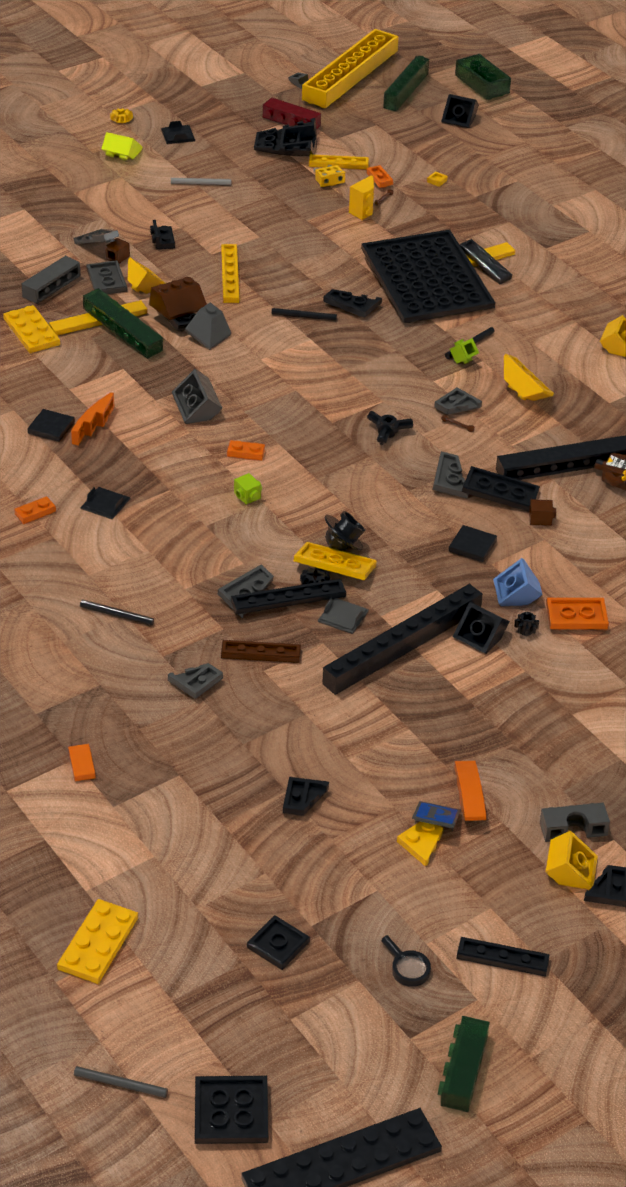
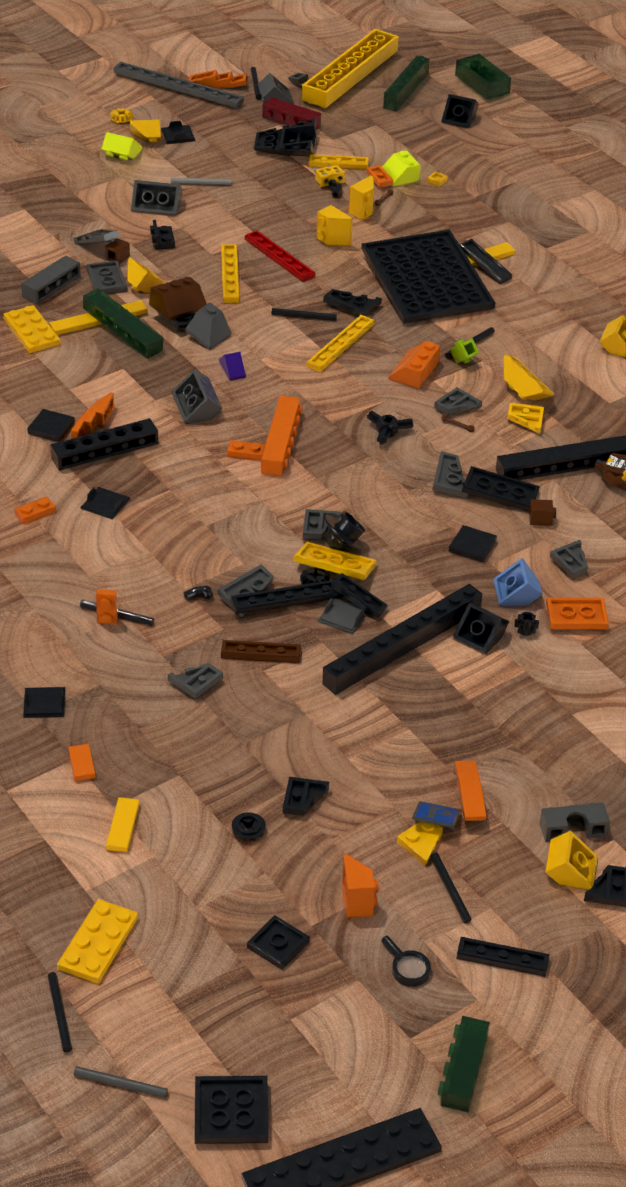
lime brick [234,473,262,505] -> none
none -> black piece [23,687,65,718]
none -> black bar [48,972,72,1052]
none -> black brick [50,418,159,471]
none -> orange plate [96,589,118,624]
none -> yellow tile [106,797,140,853]
none -> dark grey plate [114,62,244,108]
none -> yellow slope [130,119,161,143]
none -> dark grey slope [131,180,182,215]
none -> black arm [183,585,213,601]
none -> orange slope [189,69,248,88]
none -> dark purple slope [219,352,246,381]
none -> black gear [231,812,266,841]
none -> red tile [245,230,315,282]
none -> black bar [250,67,261,100]
none -> dark grey slope [258,73,294,104]
none -> orange brick [261,395,303,476]
none -> dark grey wing [303,509,341,540]
none -> yellow tile [306,315,375,373]
none -> yellow slope [316,205,353,246]
none -> black arm [328,179,342,198]
none -> black tile [330,573,388,619]
none -> orange slope [342,854,379,918]
none -> neon yellow slope [382,151,420,187]
none -> orange slope [389,341,441,389]
none -> black bar [430,852,472,923]
none -> yellow wing [507,403,544,433]
none -> dark grey wing [550,540,588,578]

